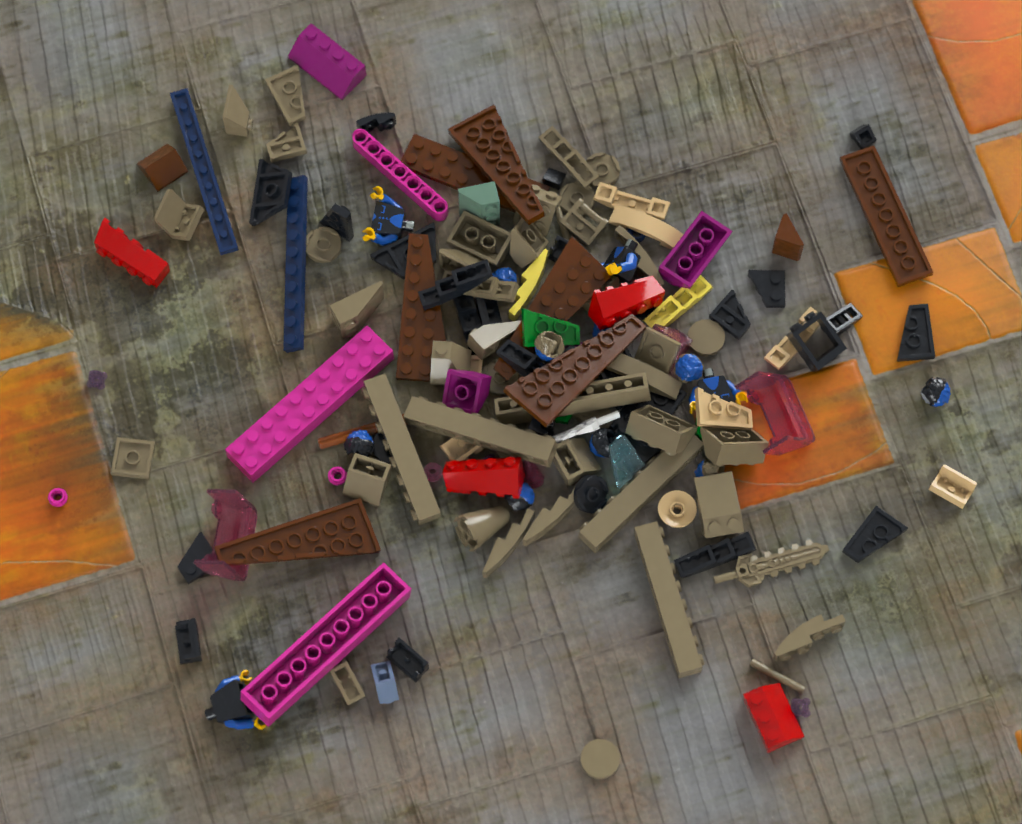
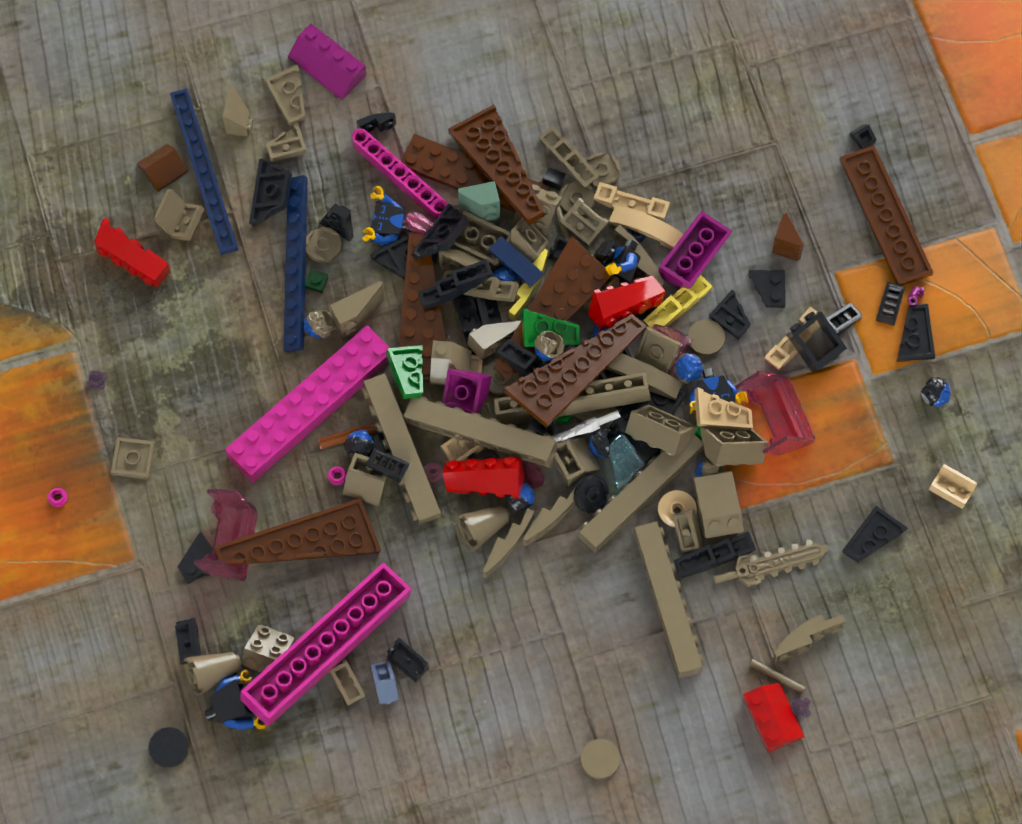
none -> black tile [148,727,189,767]
none -> dark tan cone [184,652,241,696]
none -> dark tan bracket [241,625,294,672]
none -> dark tan piece [304,310,334,338]
none -> dark green plate [305,269,329,293]
none -> black slope [365,448,410,483]
none -> wing [386,345,423,399]
none -> clear pink brick [404,211,433,234]
none -> black wing [411,203,469,260]
none -> dark blue tile [488,236,544,288]
none -> black slope [593,240,616,263]
none -> dark tan slope [672,509,704,553]
none -> black slope [876,282,905,326]
none -> magenta arm [908,286,924,305]

